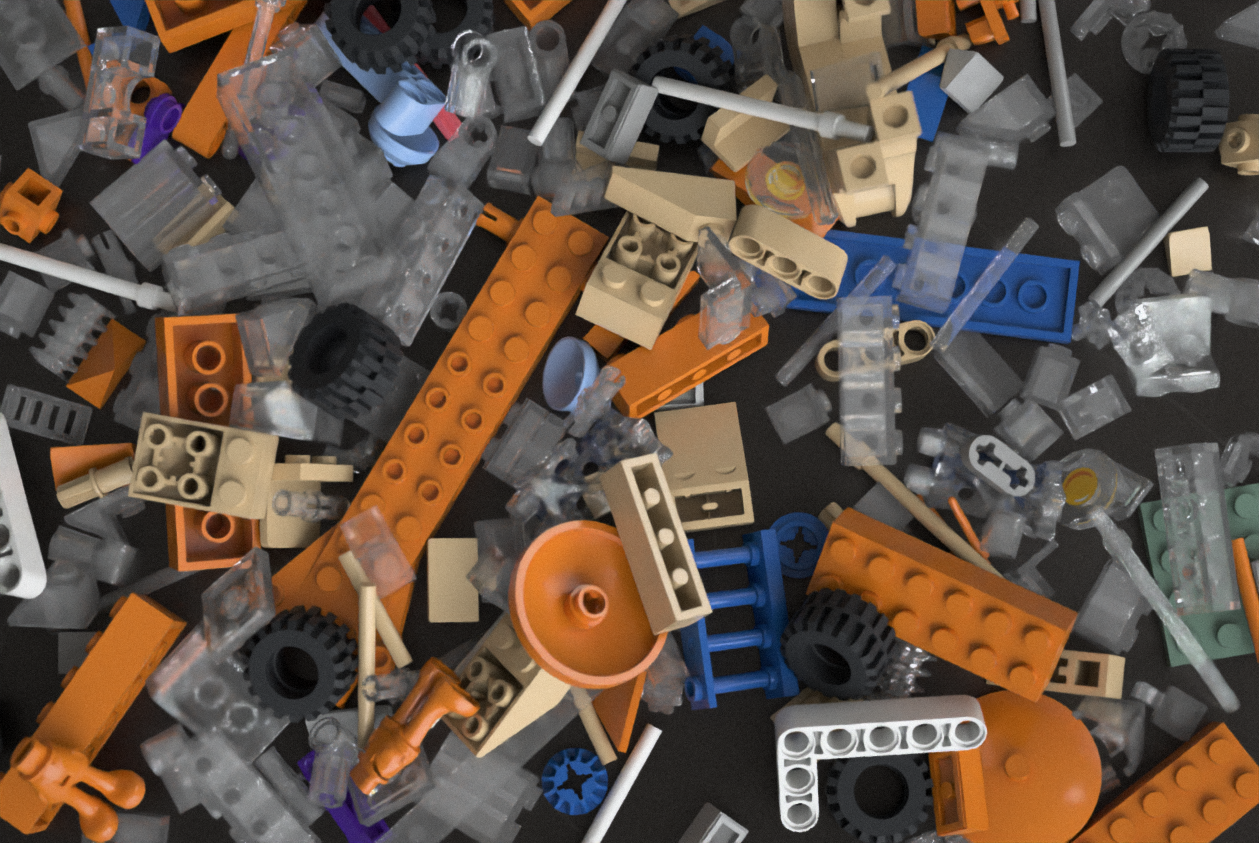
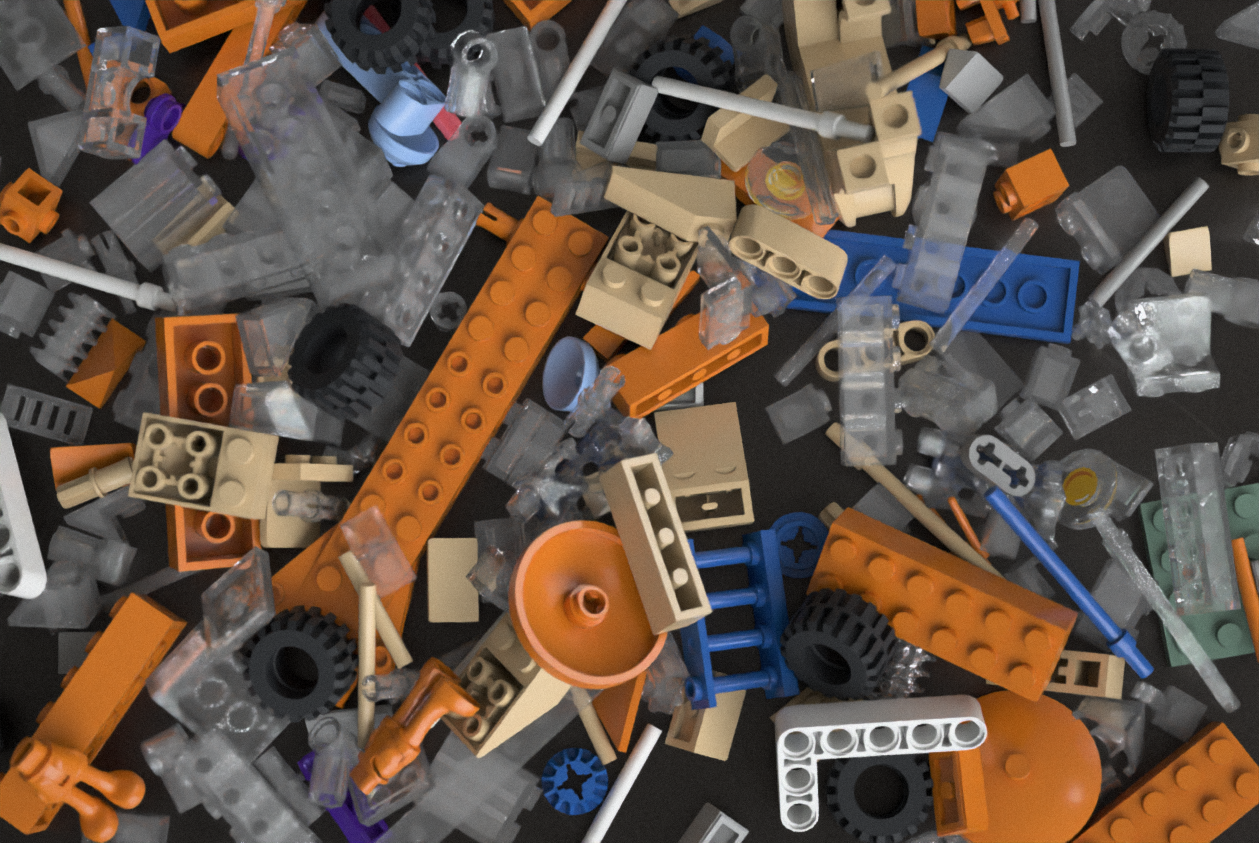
none -> clear slope [656,140,721,179]
none -> tan panel [665,669,747,761]
none -> clear brick [898,354,998,437]
none -> blue bar [984,485,1154,679]
none -> orange brick [993,148,1069,221]

